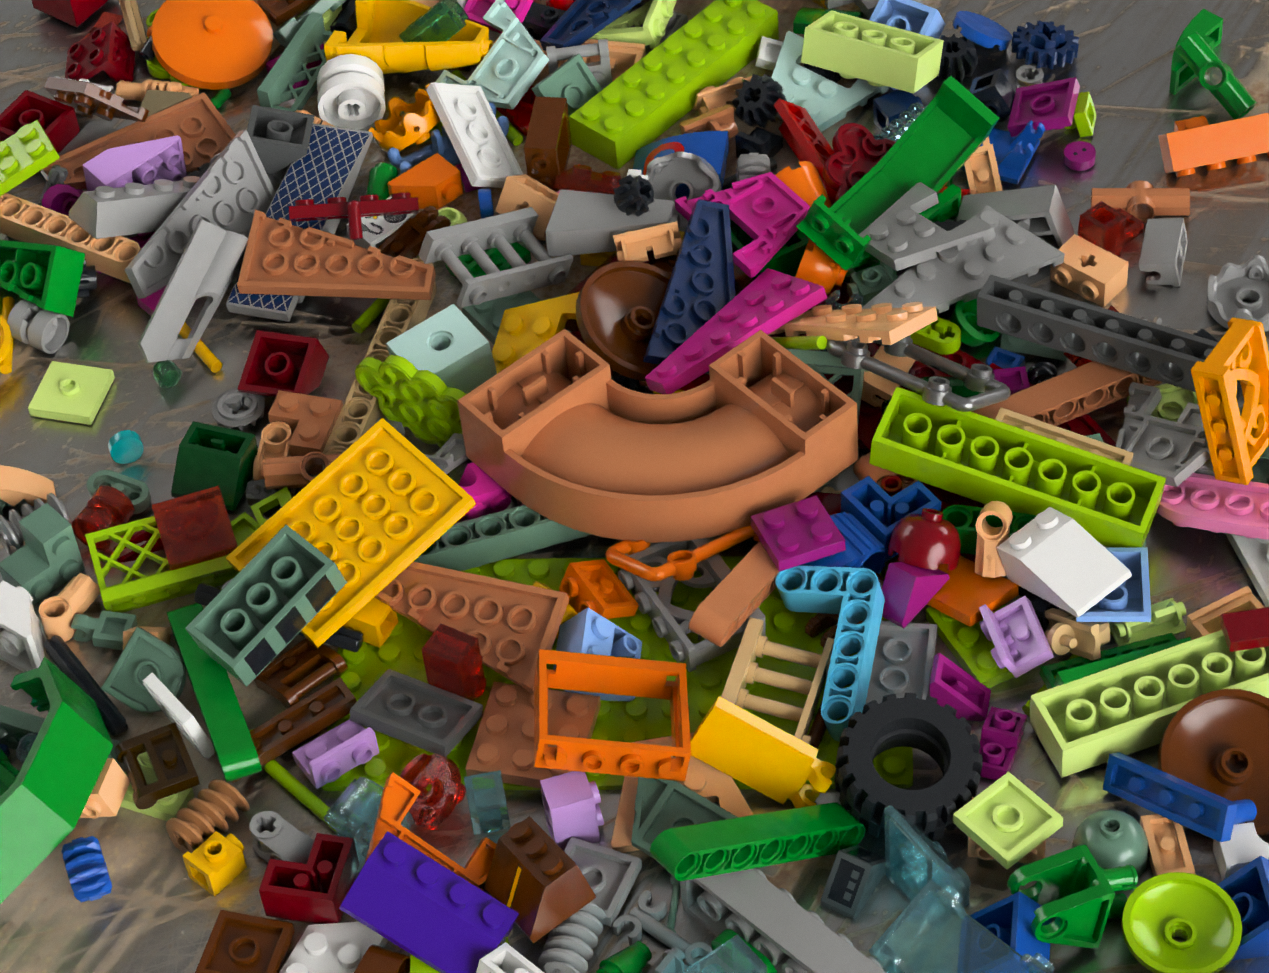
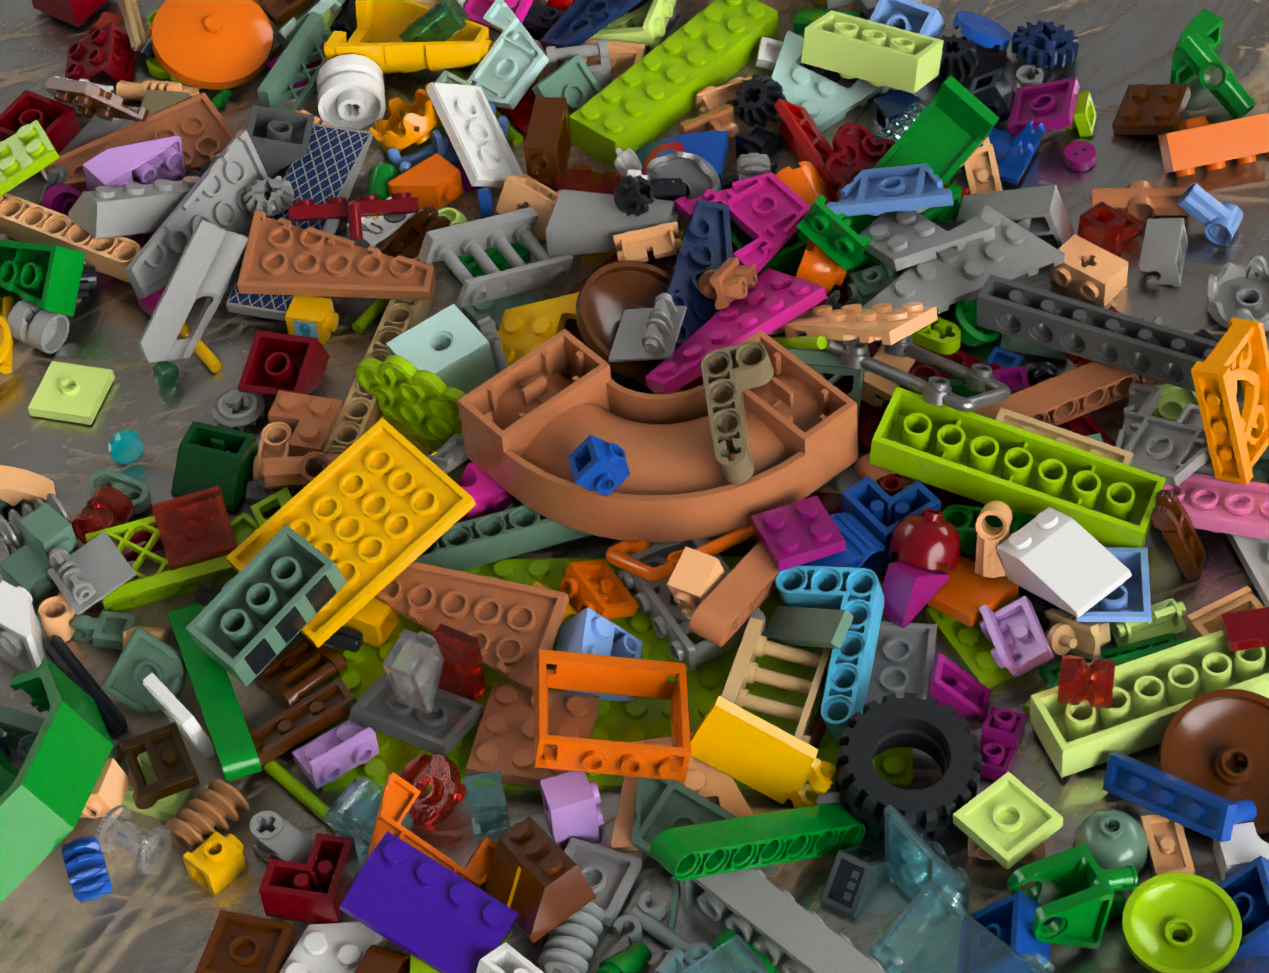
none -> light grey hinge [47,531,137,615]
none -> clear hose [95,805,172,875]
none -> light grey gear [243,175,295,217]
none -> yellow brick [285,295,339,345]
none -> clear yellow piece [376,415,439,456]
none -> clear slope [383,629,444,714]
none -> light grey bar [477,315,509,374]
none -> blue brick [568,435,630,496]
none -> light grey hinge [608,293,687,362]
none -> white plate [614,147,642,177]
none -> black bracket [650,178,686,210]
none -> light nougat brick [667,546,726,620]
none -> nougat hips [698,257,758,310]
none -> dark tan beam [701,341,774,484]
none -> sand green tile [763,606,854,649]
none -> medium blue wing [826,163,954,217]
none -> clear red wheel [1058,655,1116,709]
none -> reddish brown plate [1112,83,1191,135]
none -> reddish brown hinge [1151,489,1206,581]
none -> medium blue piece [1177,182,1243,245]

